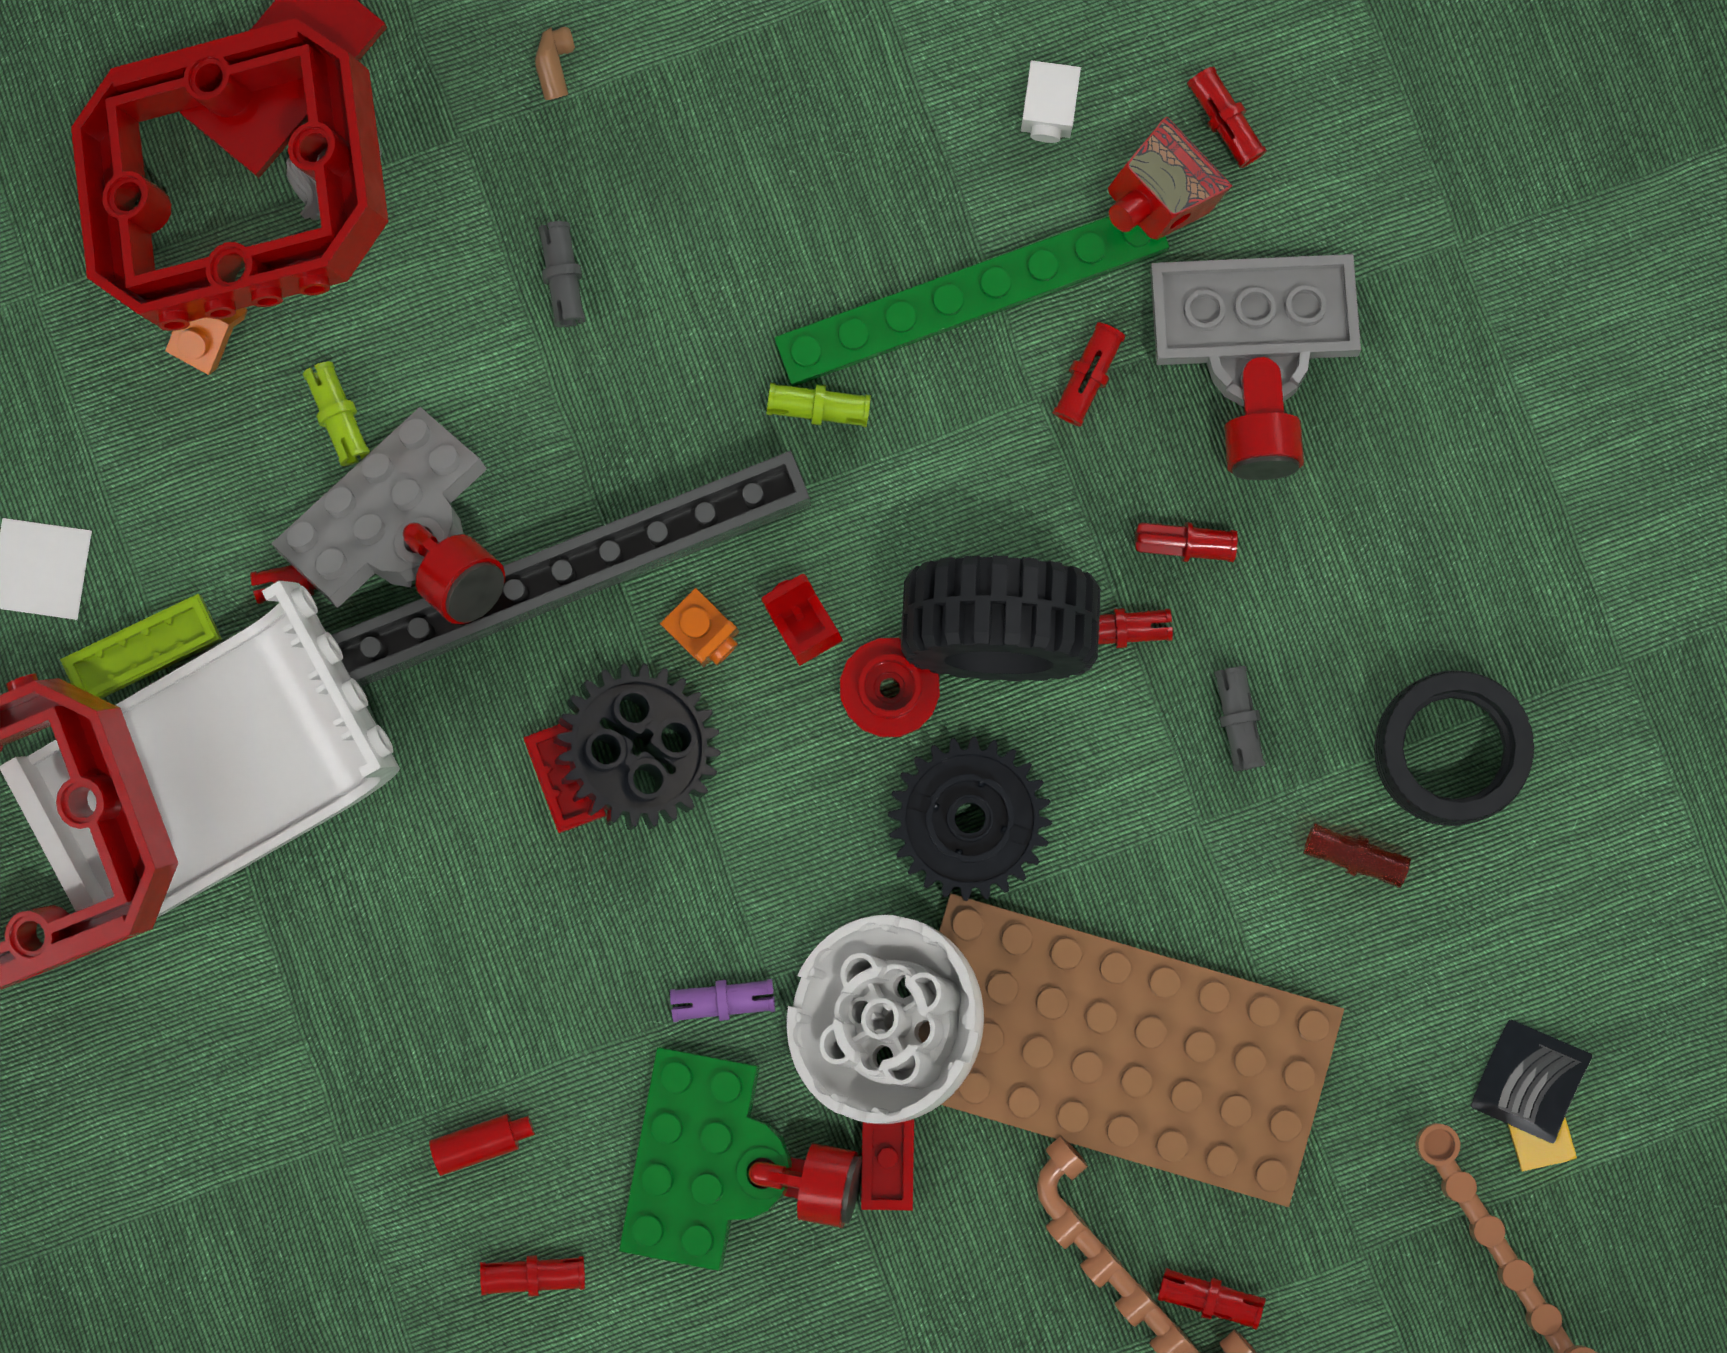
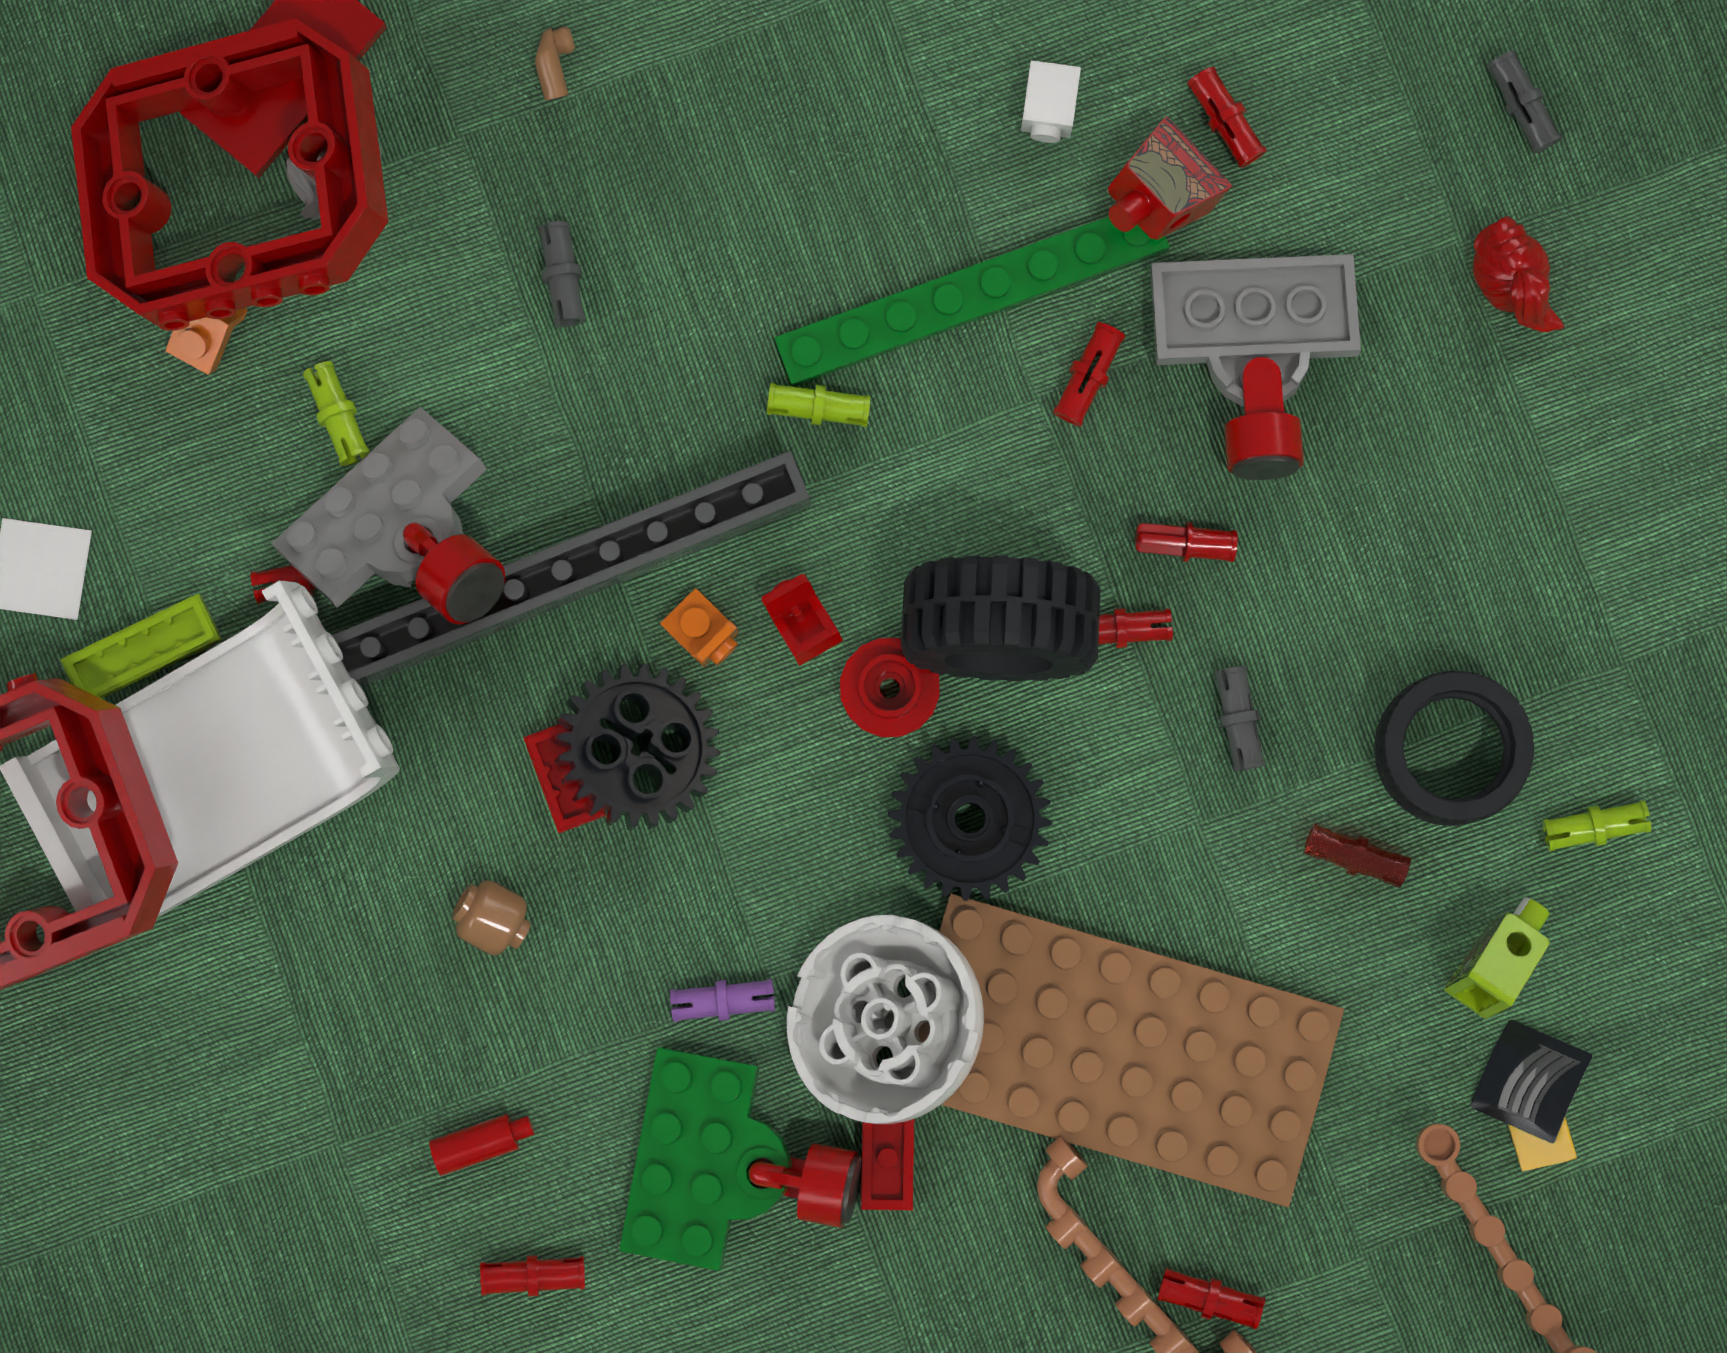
none -> medium nougat head [451,880,531,956]
none -> lime torso [1443,898,1550,1019]
none -> red hair [1473,216,1565,332]
none -> dark grey pin [1486,50,1563,154]
none -> lime pin [1542,800,1652,852]

